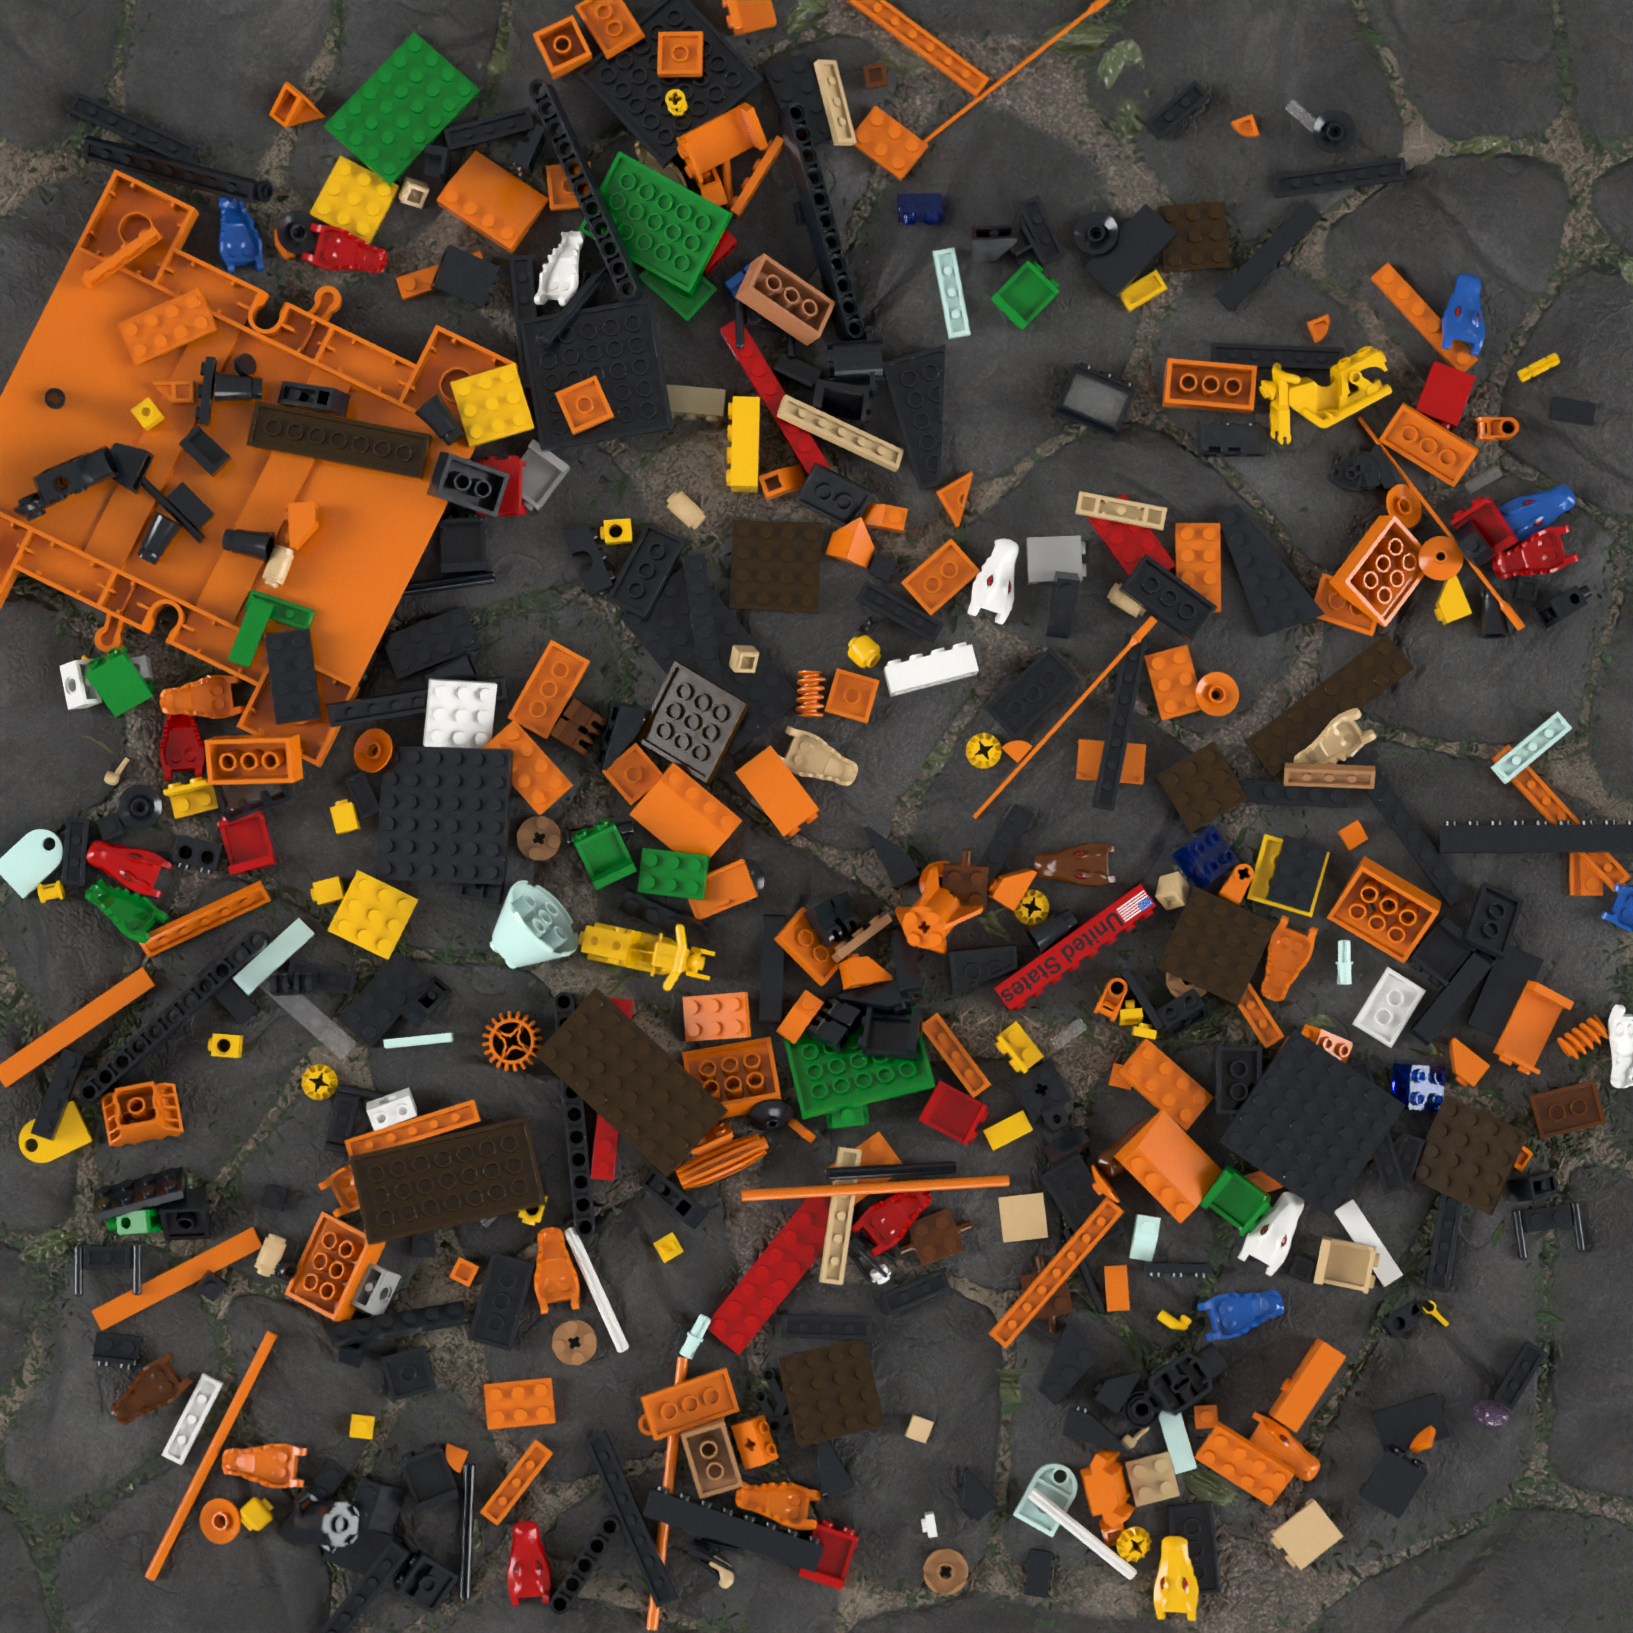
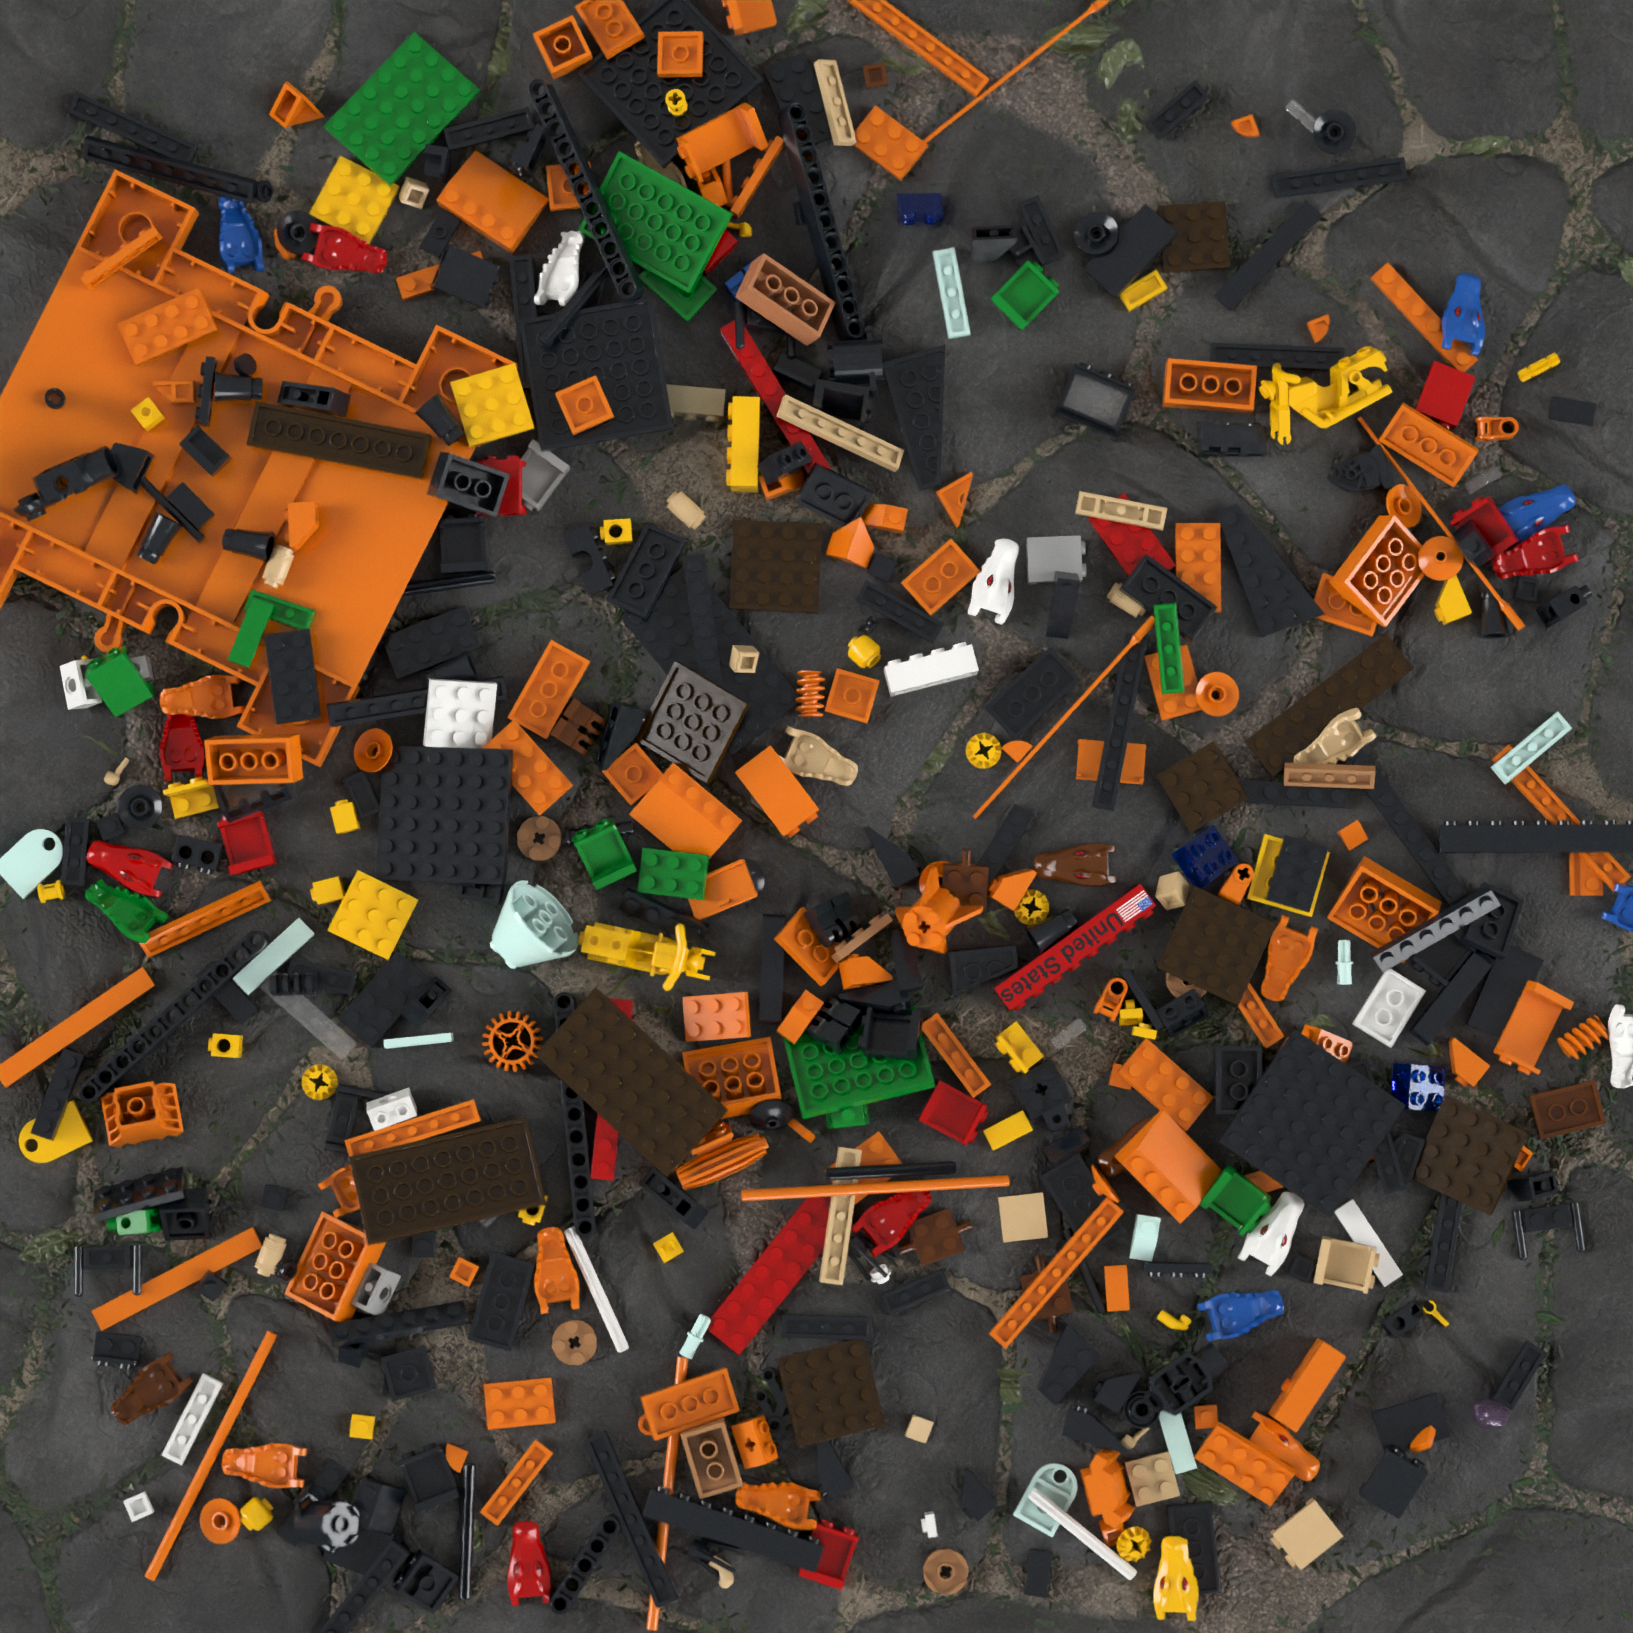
none -> white plate [123,1491,154,1522]
none -> black plate [420,209,462,259]
none -> yellow hand [727,222,752,237]
none -> black brick [757,441,813,485]
none -> green tile [1153,602,1185,694]
none -> plate [1371,885,1501,972]

